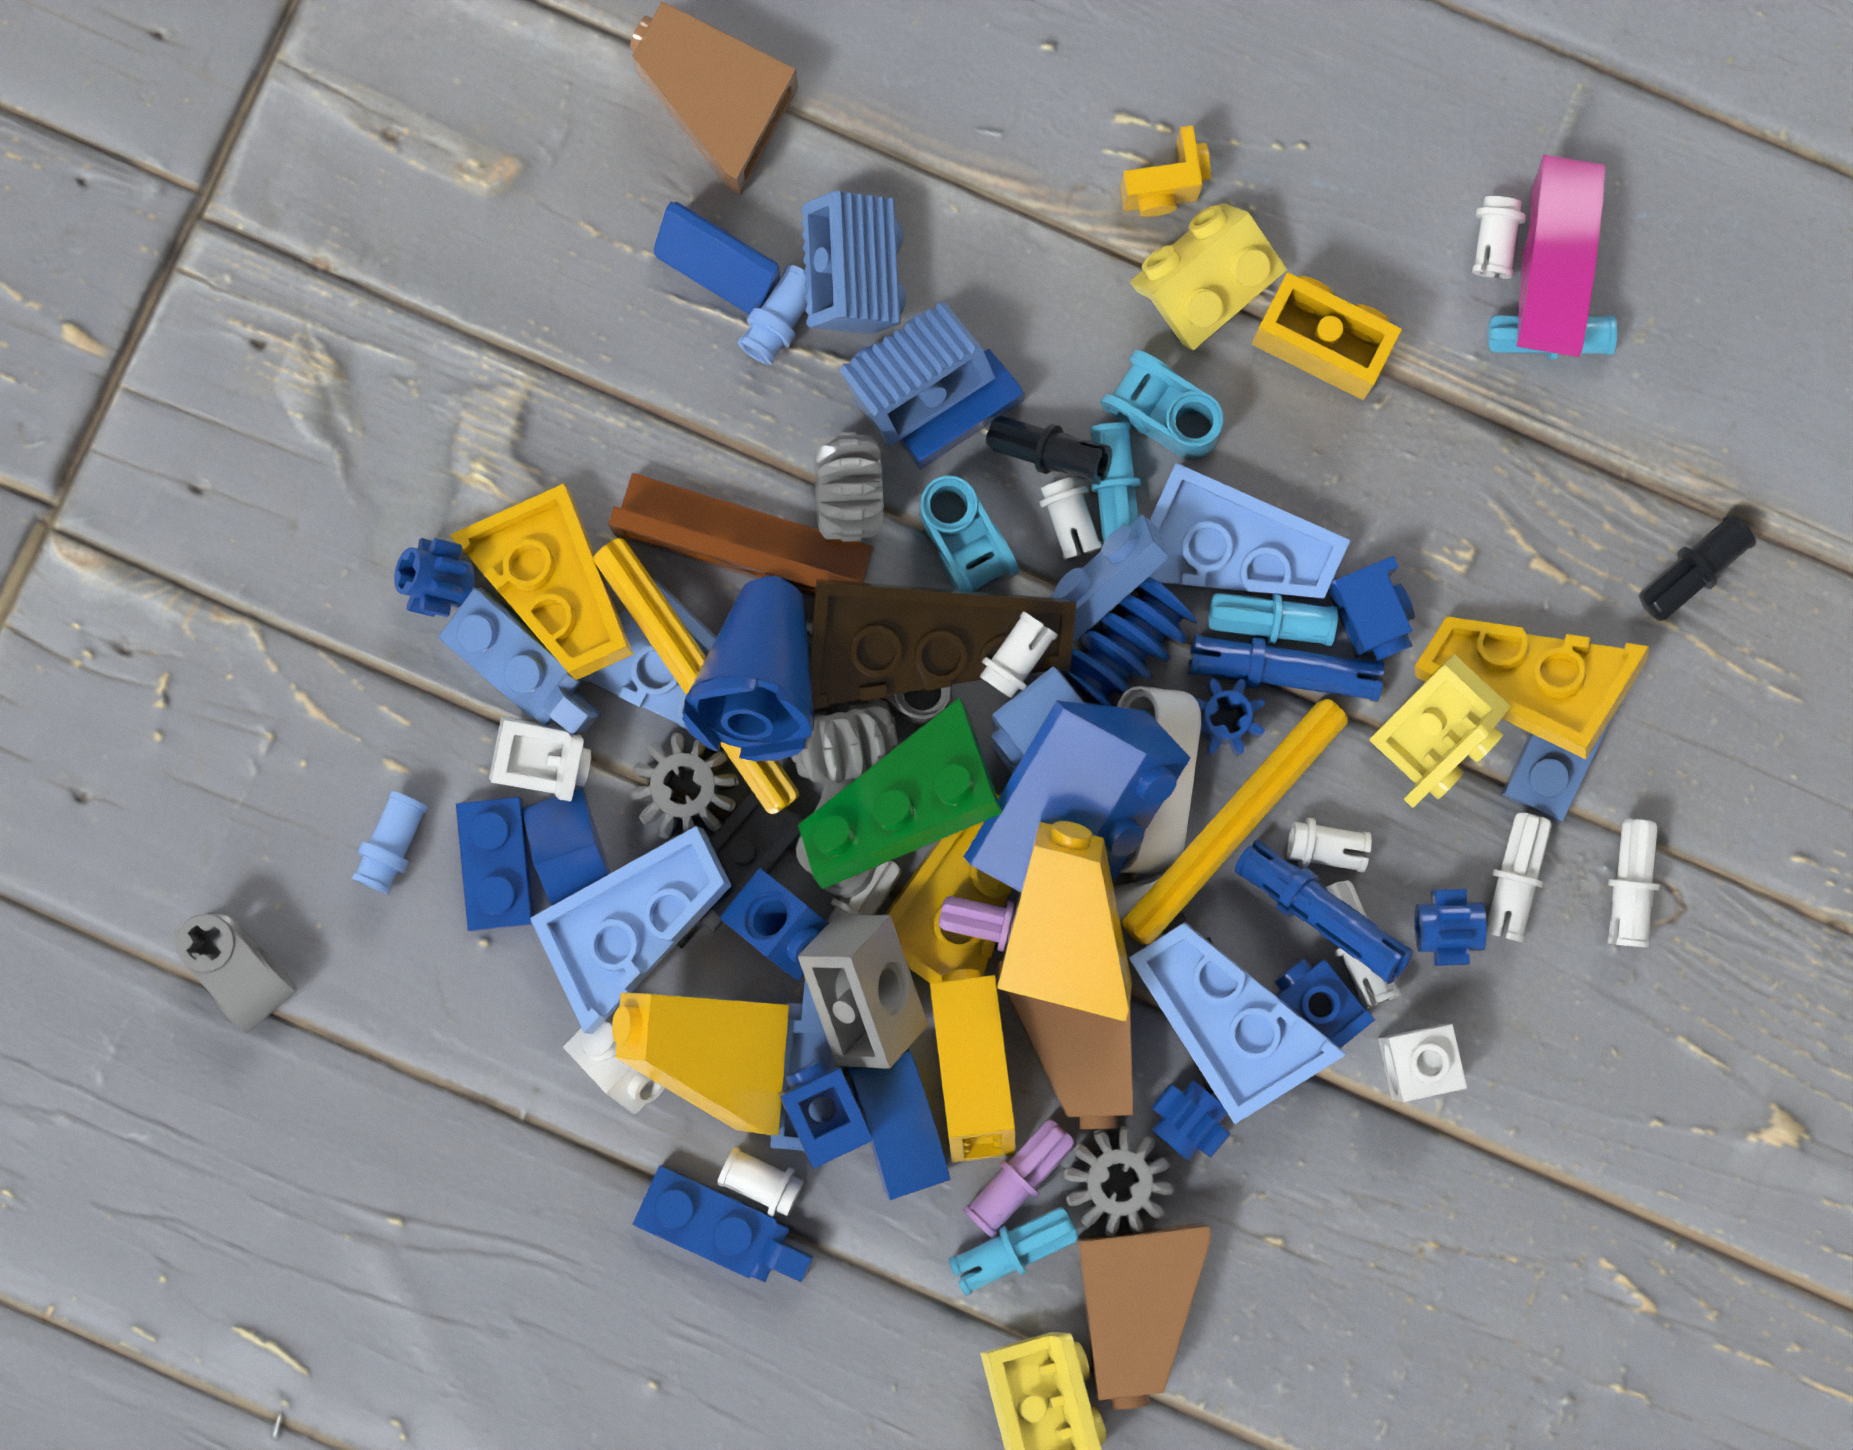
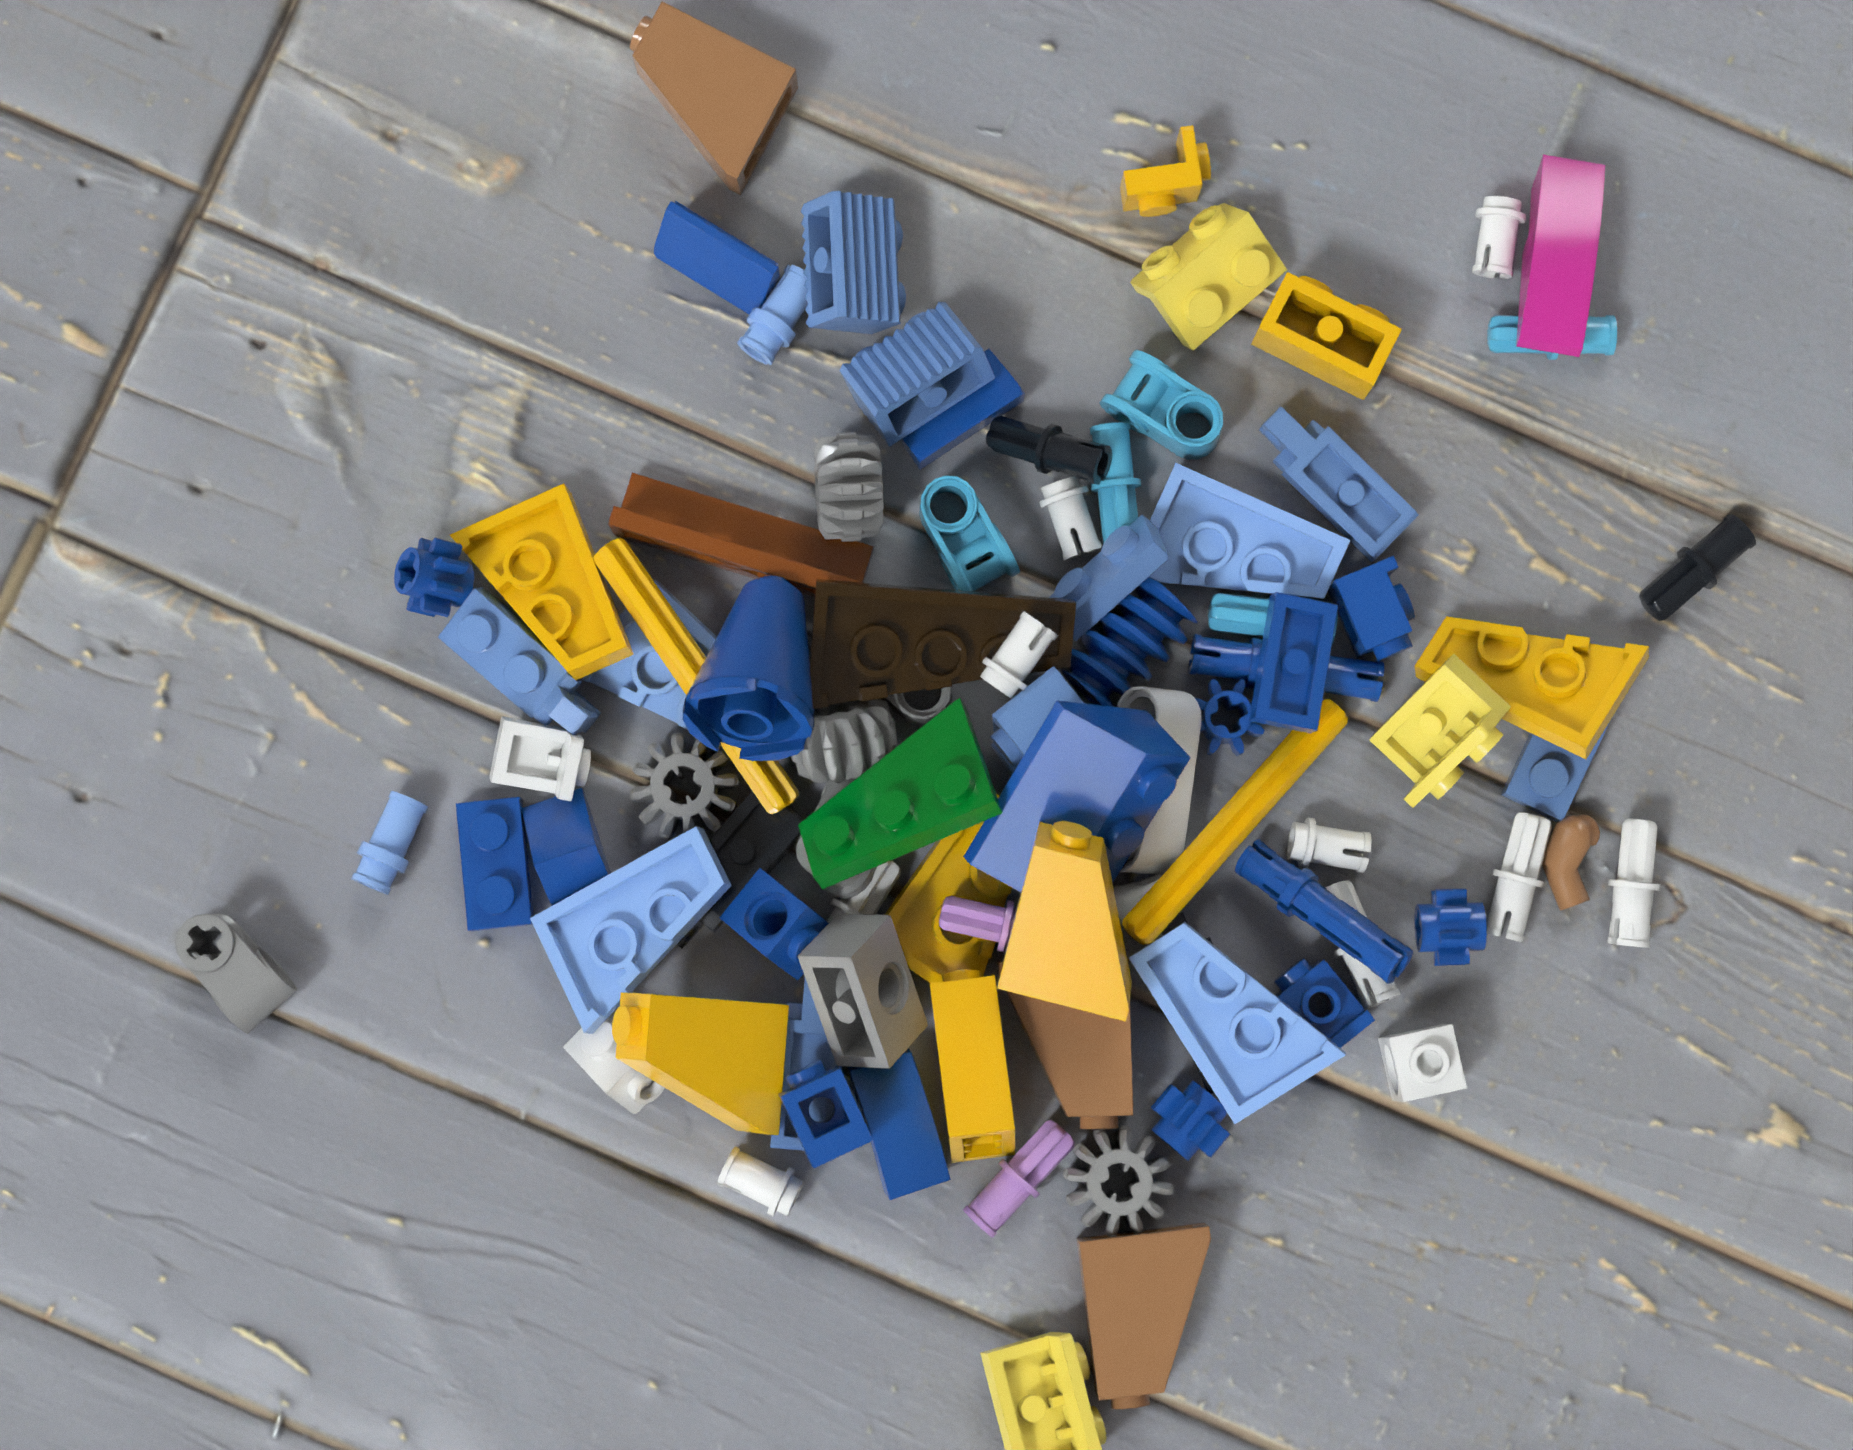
blue hinge [632,1165,814,1282] -> none
medium azure axle [949,1207,1078,1296] -> none
none -> blue plate [1249,592,1338,733]
none -> medium blue hinge [1259,406,1419,563]
none -> medium nougat arm [1542,814,1600,911]

